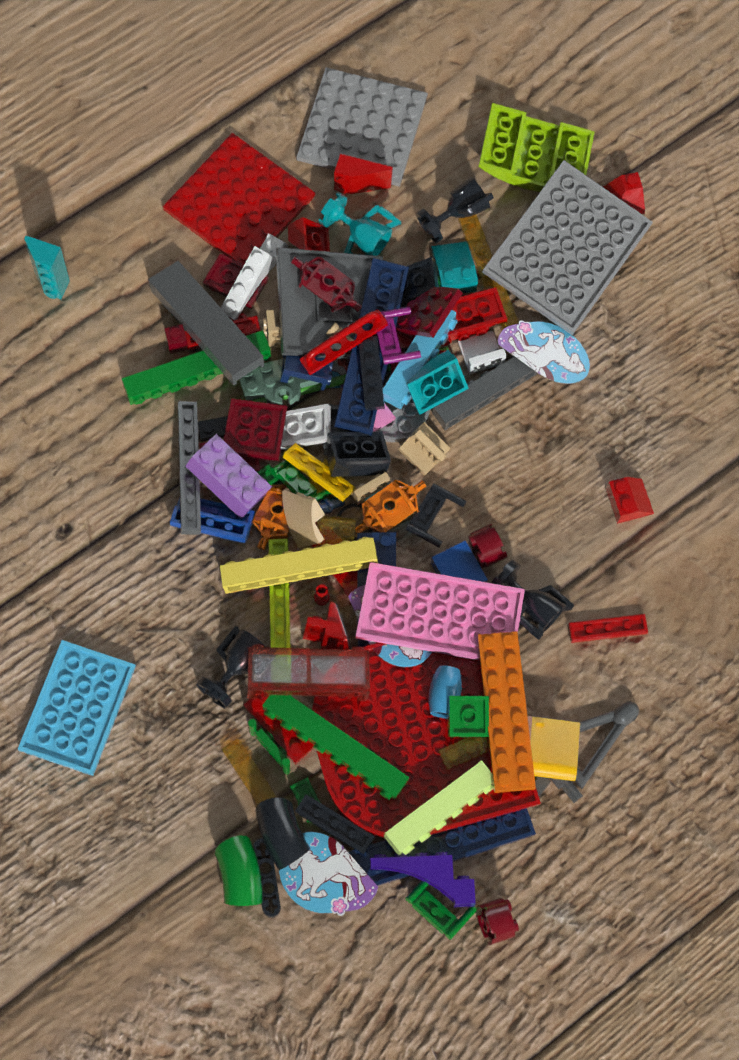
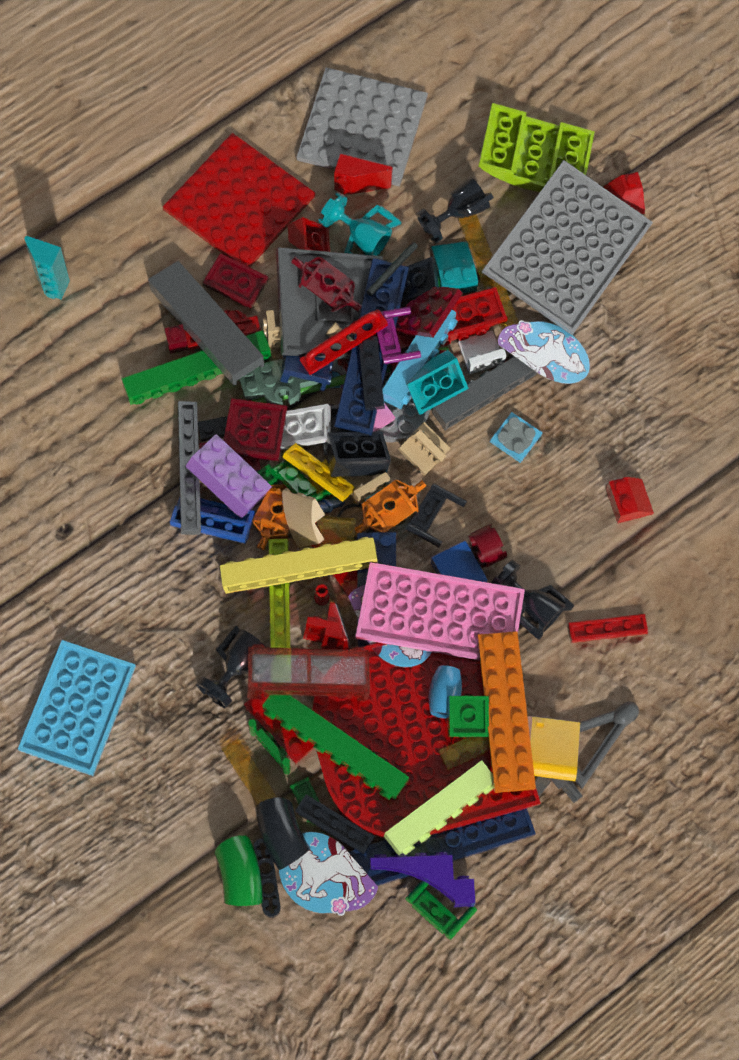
white arch [221,233,289,320] -> none
dark red brick [476,898,519,945] -> none
none -> pearl dark grey bar [366,242,418,296]
none -> light grey piece [490,412,543,463]

